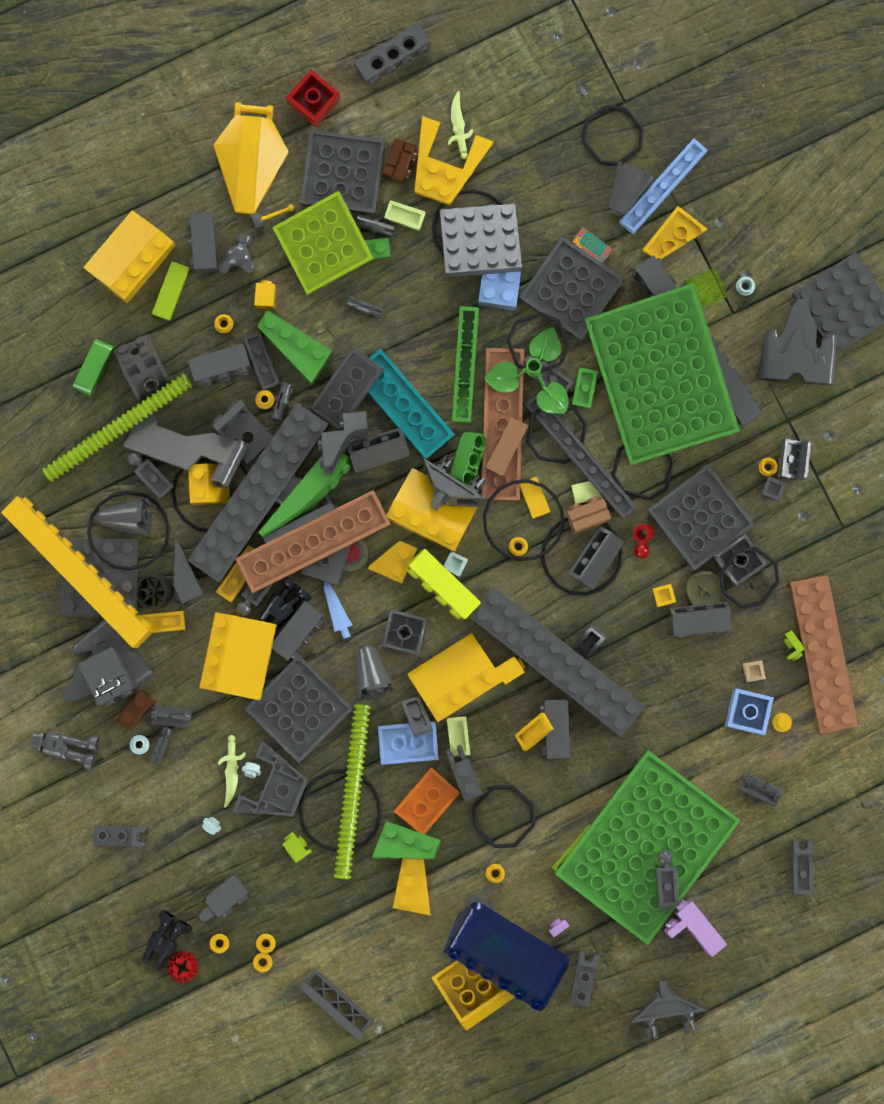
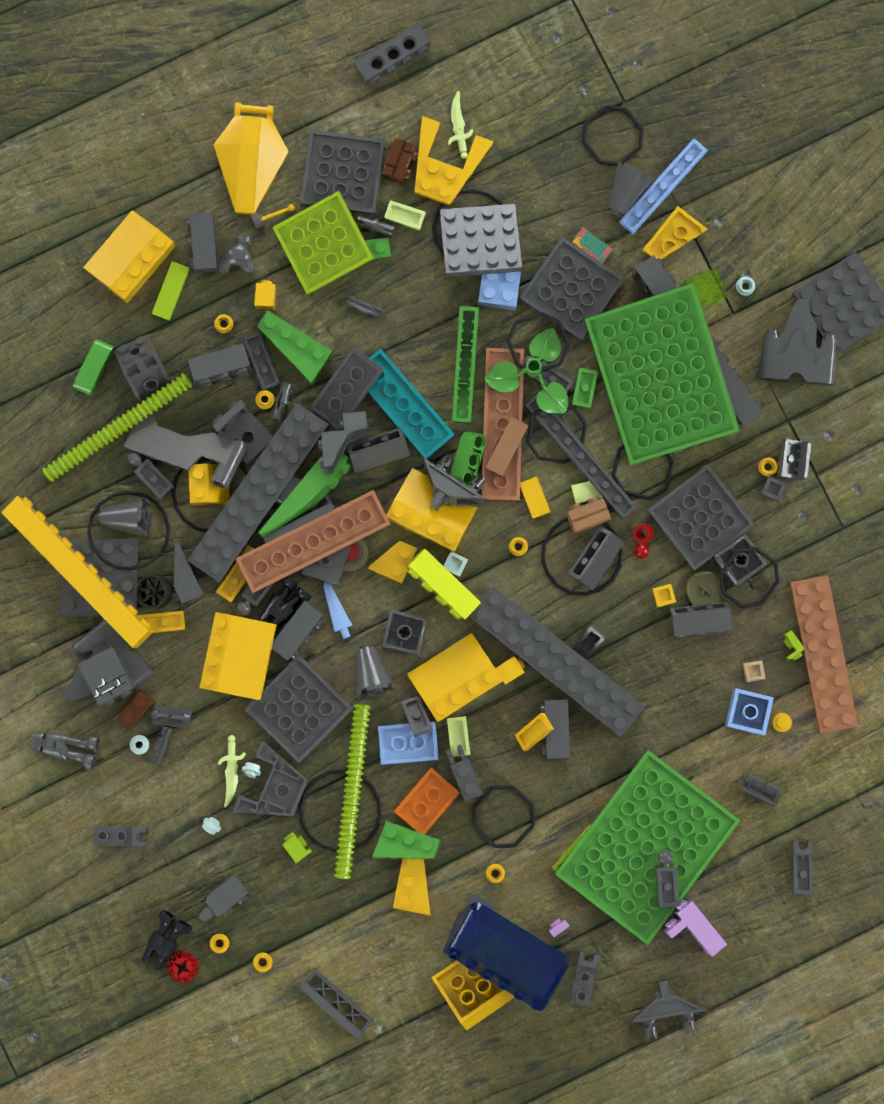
yellow plate [256,934,276,953] -> none
red brick [286,70,341,127] -> none
black piece [483,479,564,561] -> none

